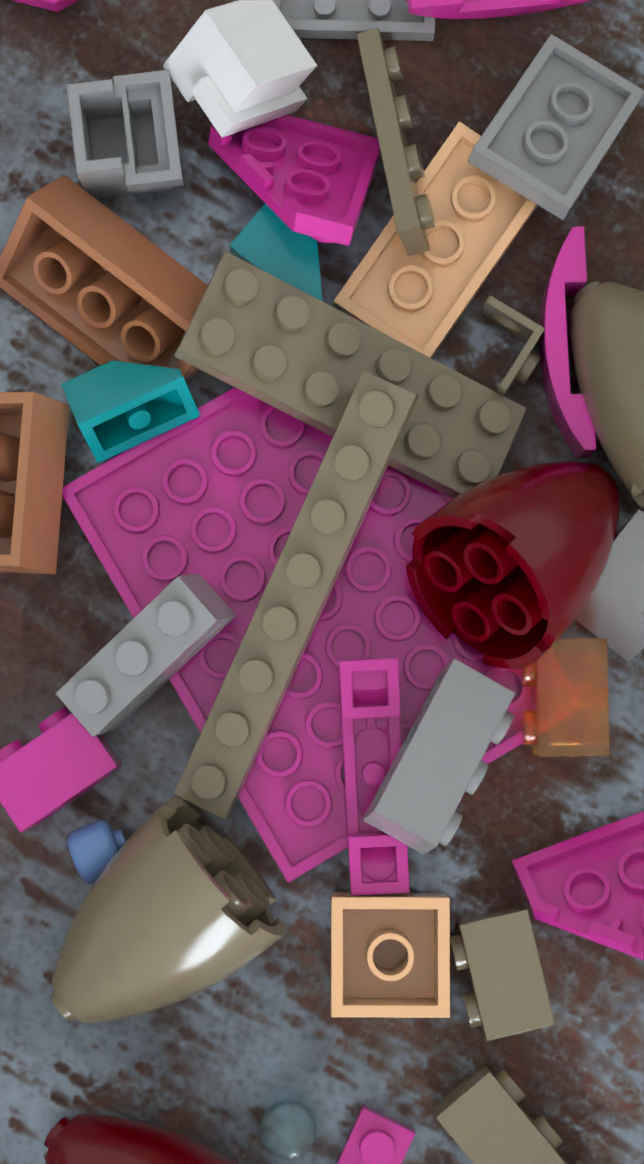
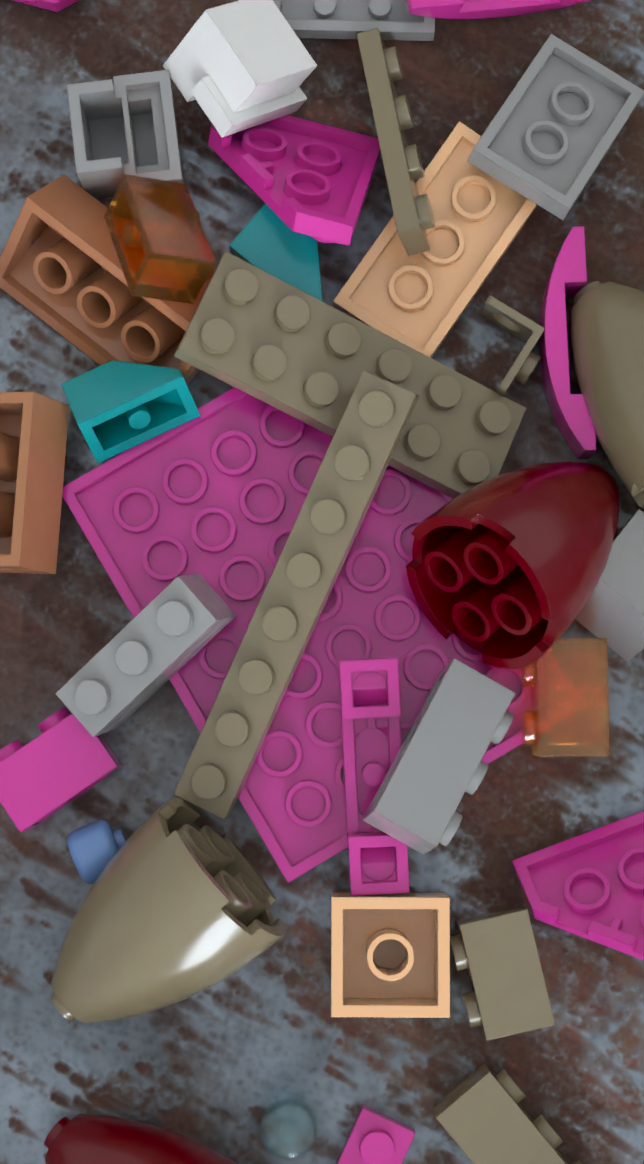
none -> clear orange brick [104,174,216,304]

